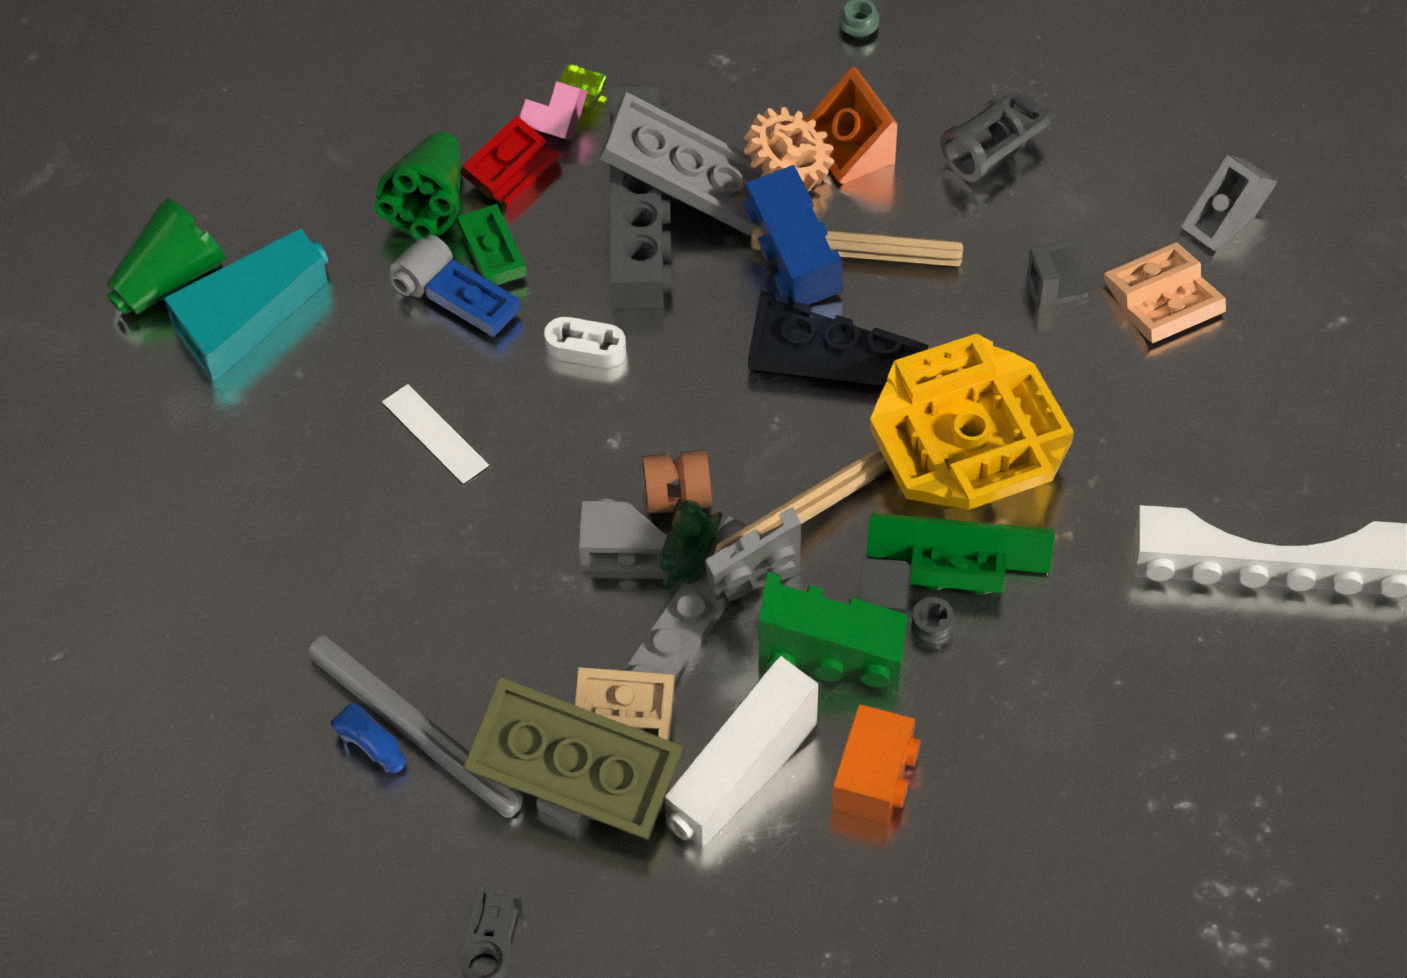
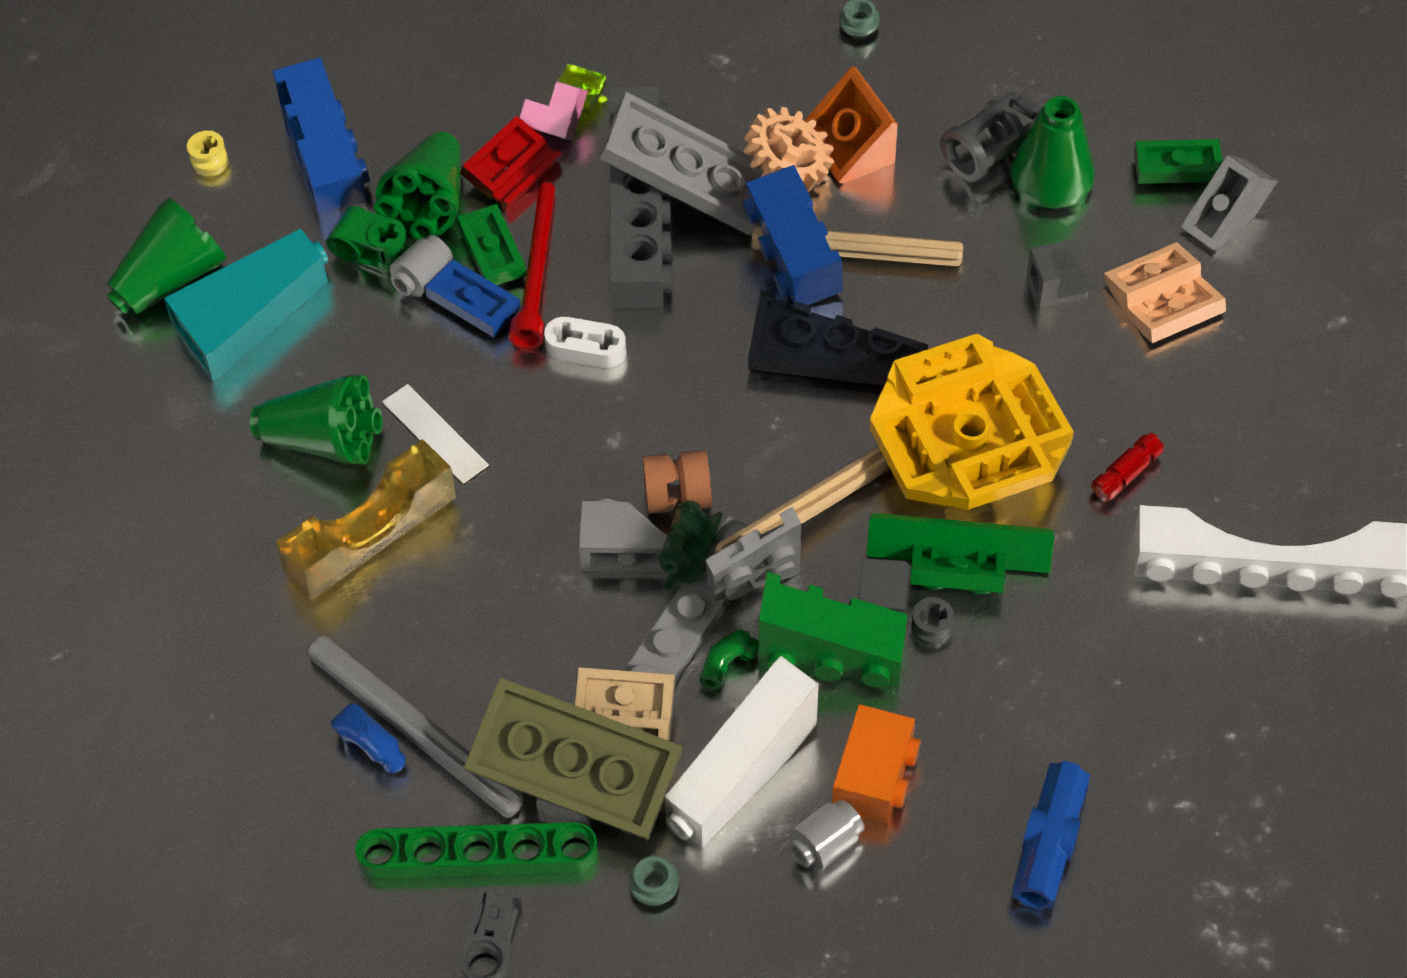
none -> light yellow bush [187,130,227,172]
none -> green cone [250,375,383,465]
none -> blue wedge [273,57,370,215]
none -> clear yellow arch [276,439,456,601]
none -> green piece [326,206,409,274]
none -> green beam [355,822,598,879]
none -> red piece [509,182,555,349]
none -> sand green plate [629,856,679,906]
none -> green arm [699,630,759,690]
none -> light grey brick [789,799,864,870]
none -> green cone [1010,96,1095,209]
none -> blue piece [1012,760,1090,911]
none -> red axle [1091,433,1164,501]
none -> green plate [1134,139,1223,184]

